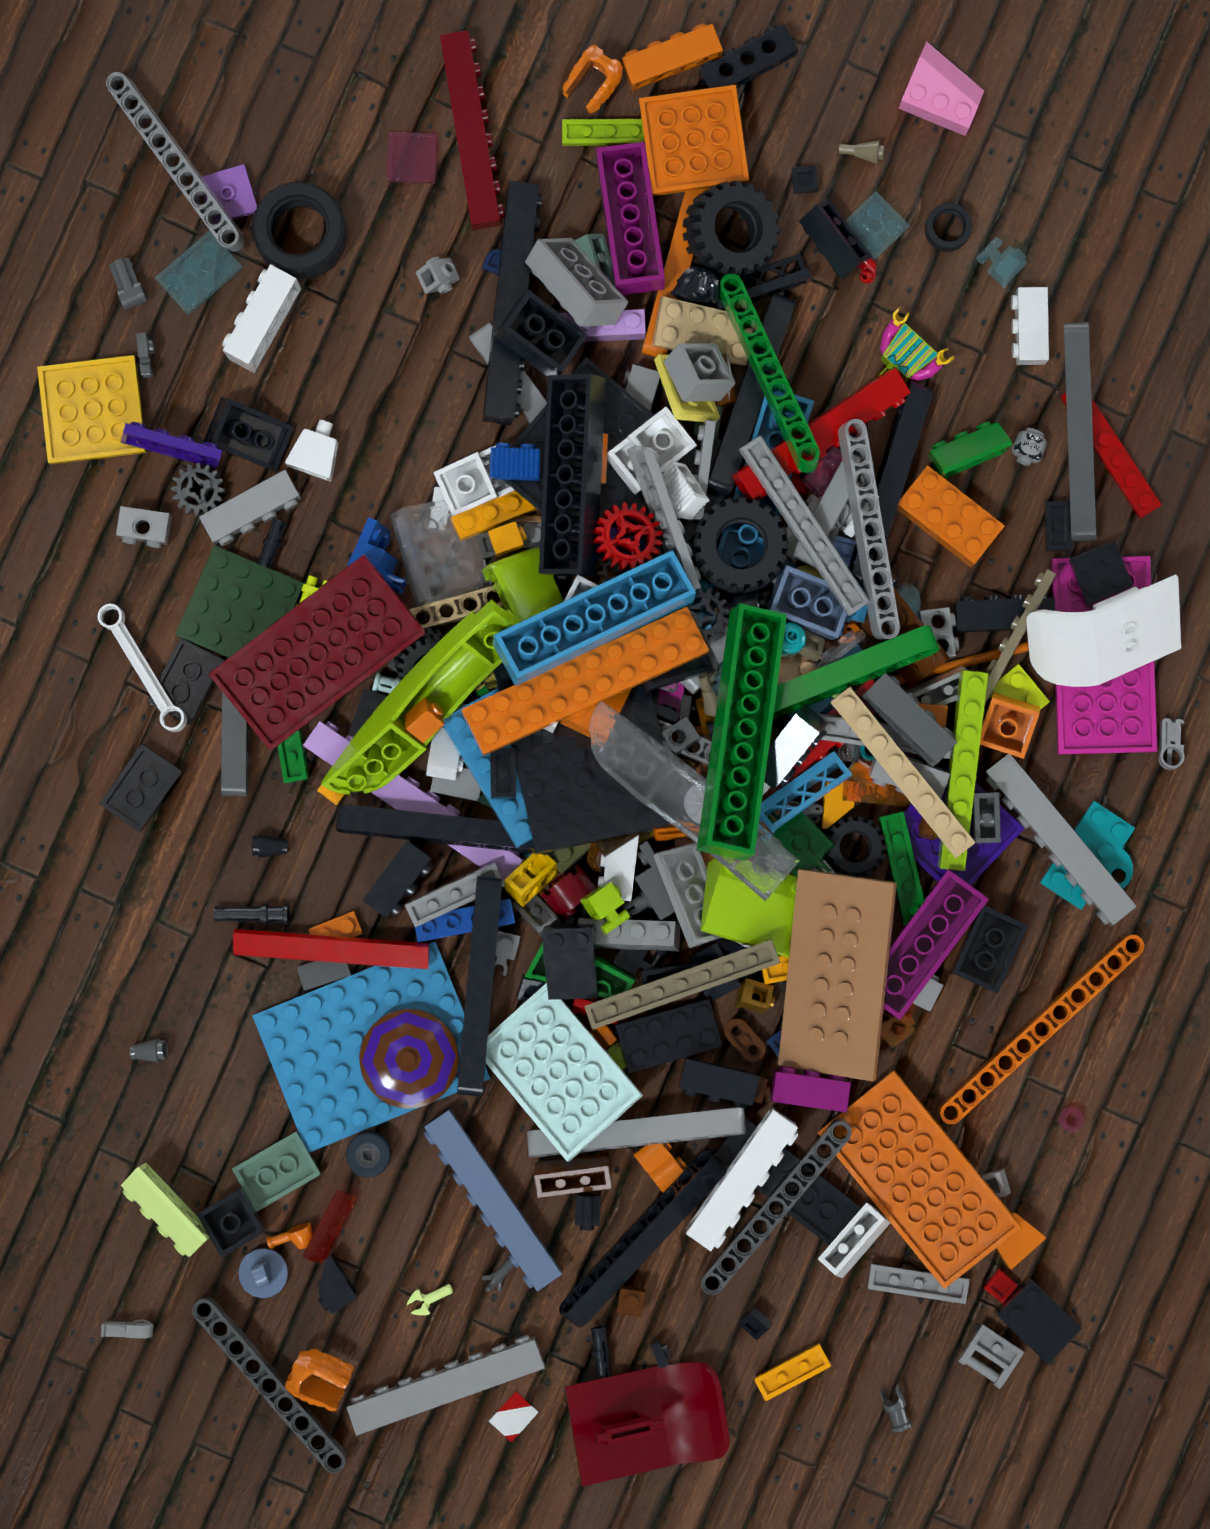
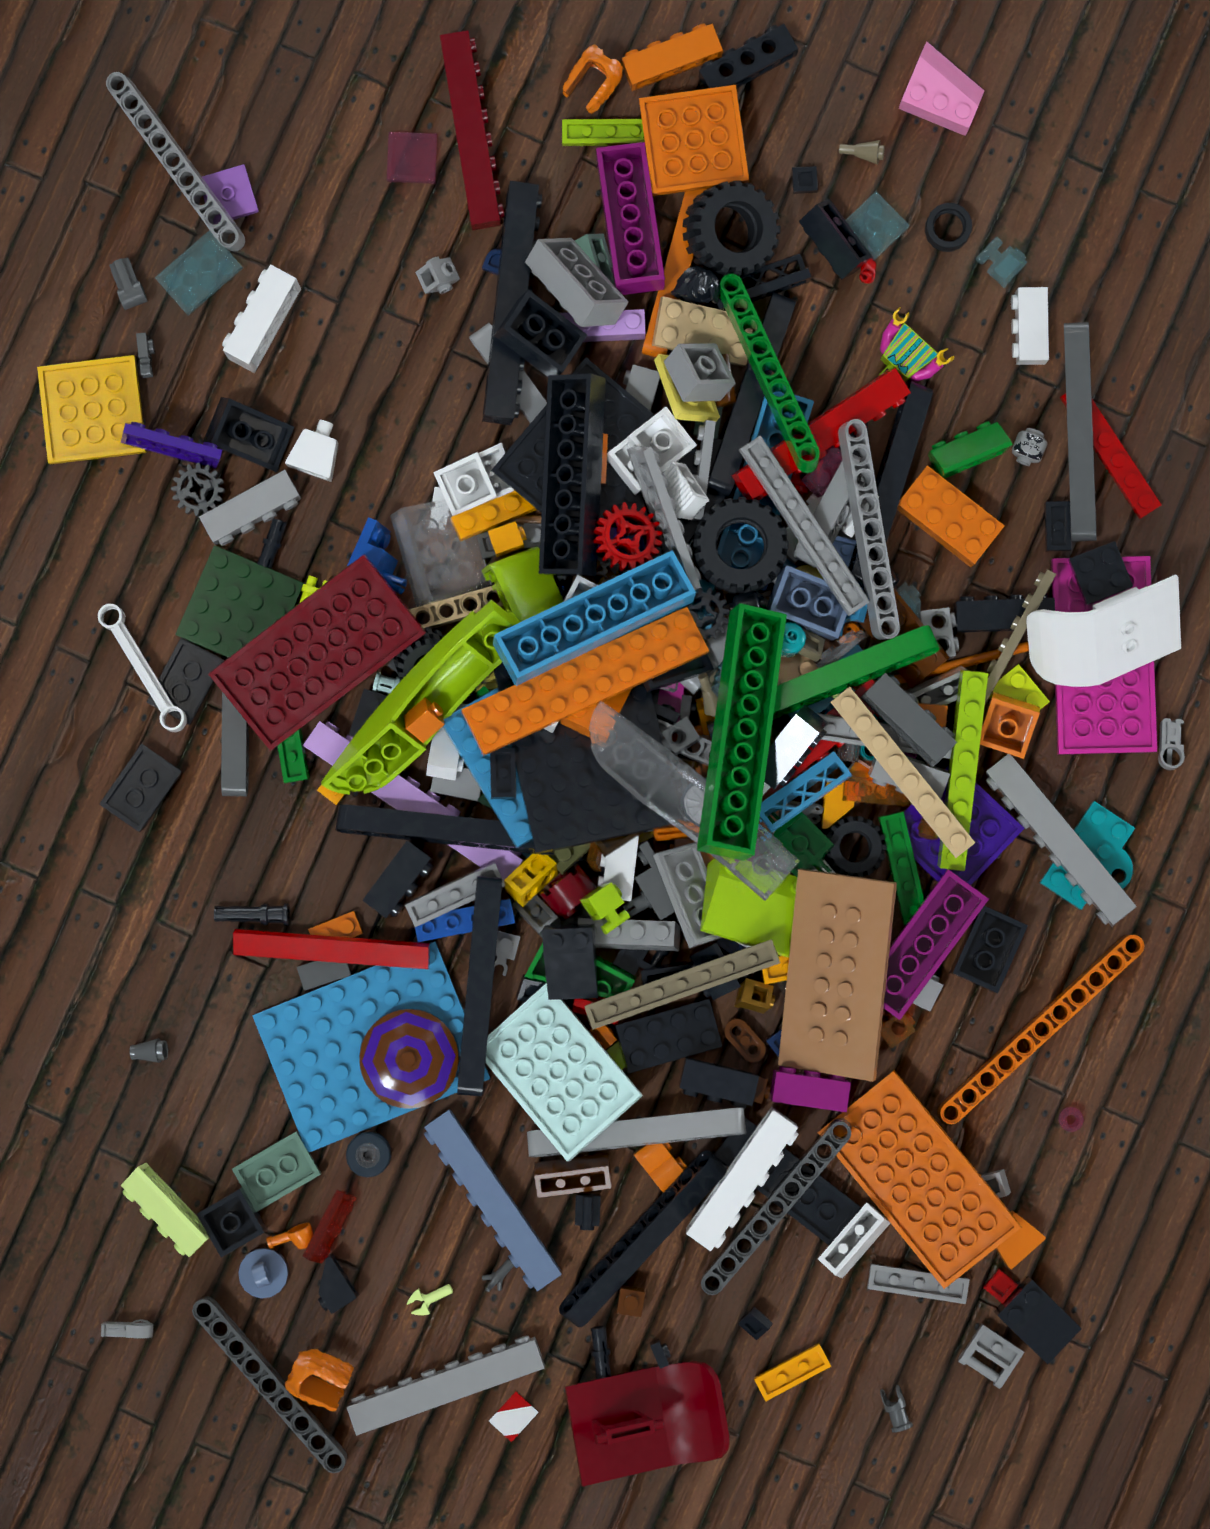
light grey brick [116,506,172,548] -> none
black tyre [252,181,347,280] -> none
black cone [252,834,288,858] -> none
blue brick [490,443,540,481] -> none
dark grey brick [972,792,1001,843] -> none

